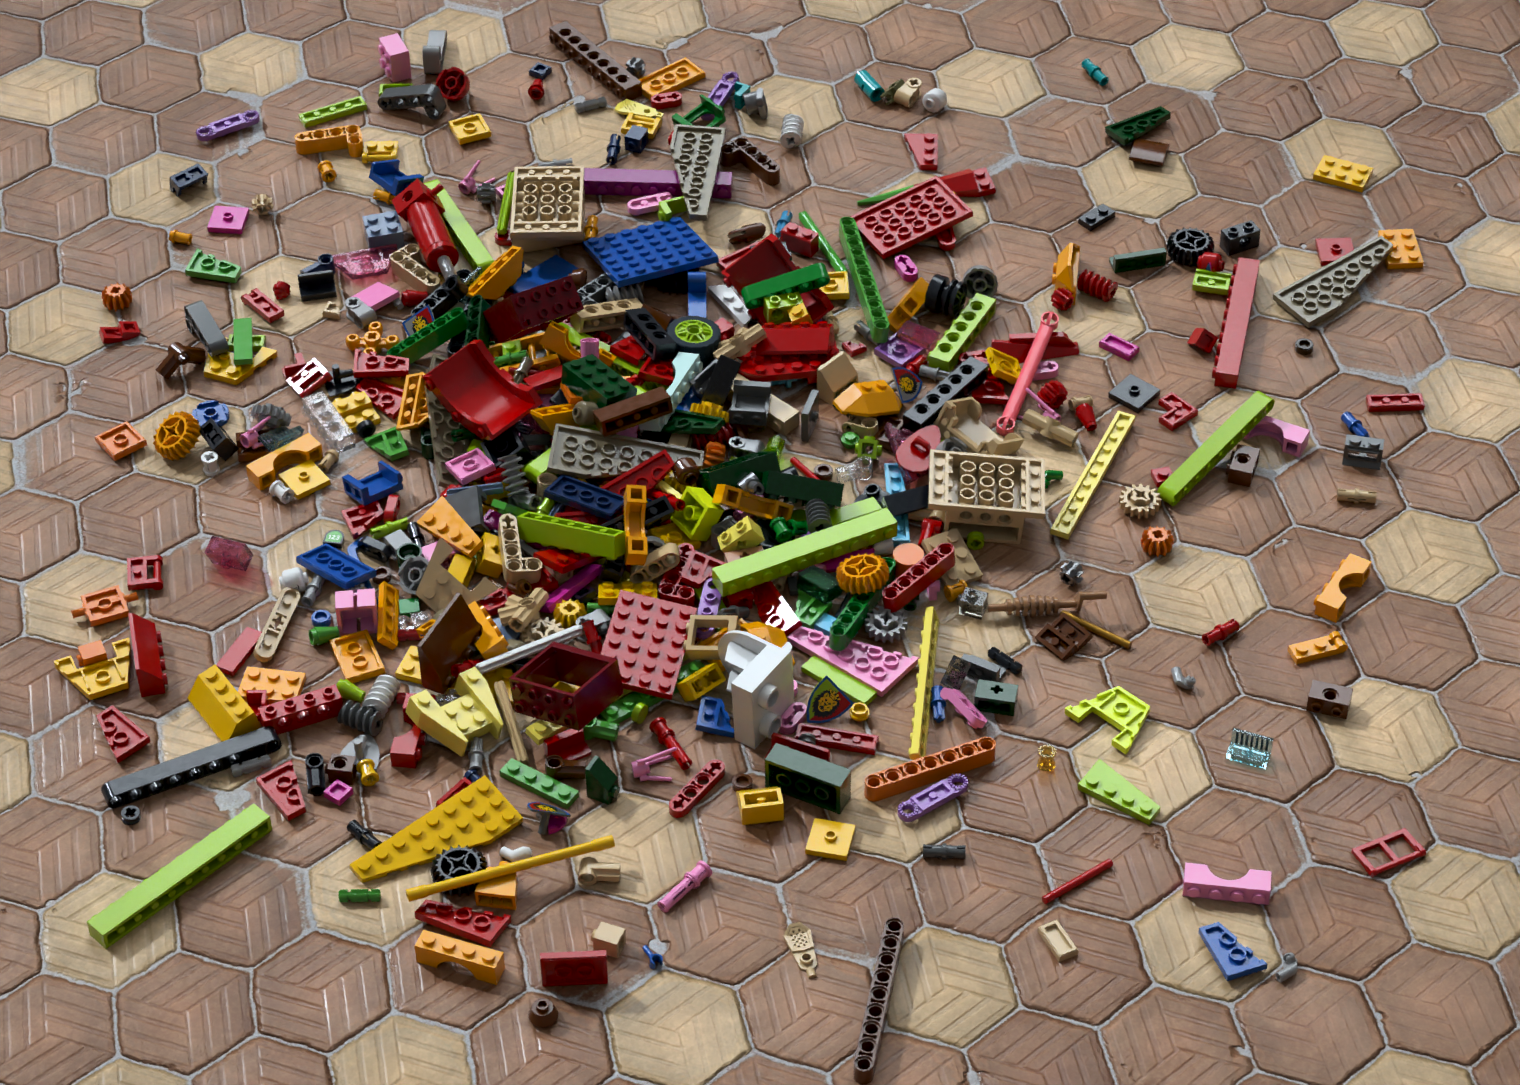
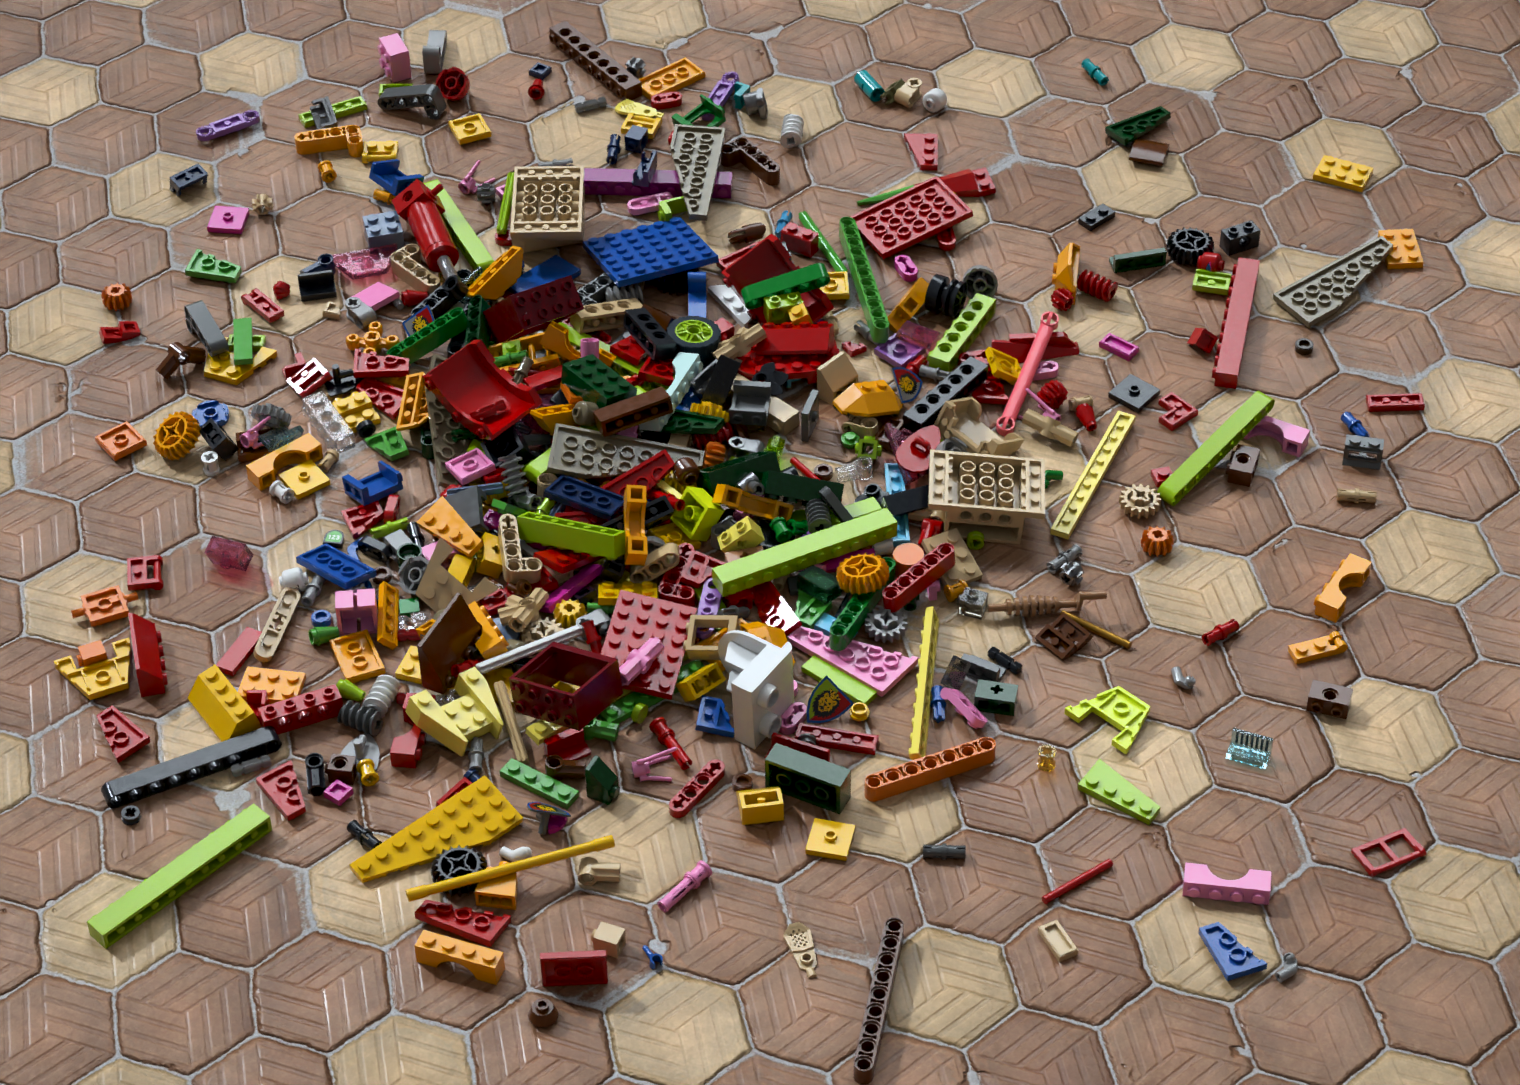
light orange pin [169,229,192,245] -> none
bright green axle [338,889,381,902] -> none
reddish brown cone [568,268,587,290] -> none
light orange pin [584,215,598,241] -> none
medium lavender plate [898,773,968,822] -> none
plate [1315,238,1354,266] -> none
none -> flat silver hinge [310,96,338,130]
none -> red axle [470,400,506,421]
none -> bright pink piece [619,637,664,686]
none -> dark blue hinge [632,151,657,187]
none -> black plate [752,362,789,396]
none -> dark grey beam [818,486,854,523]
none -> light grey pin [1047,544,1083,574]

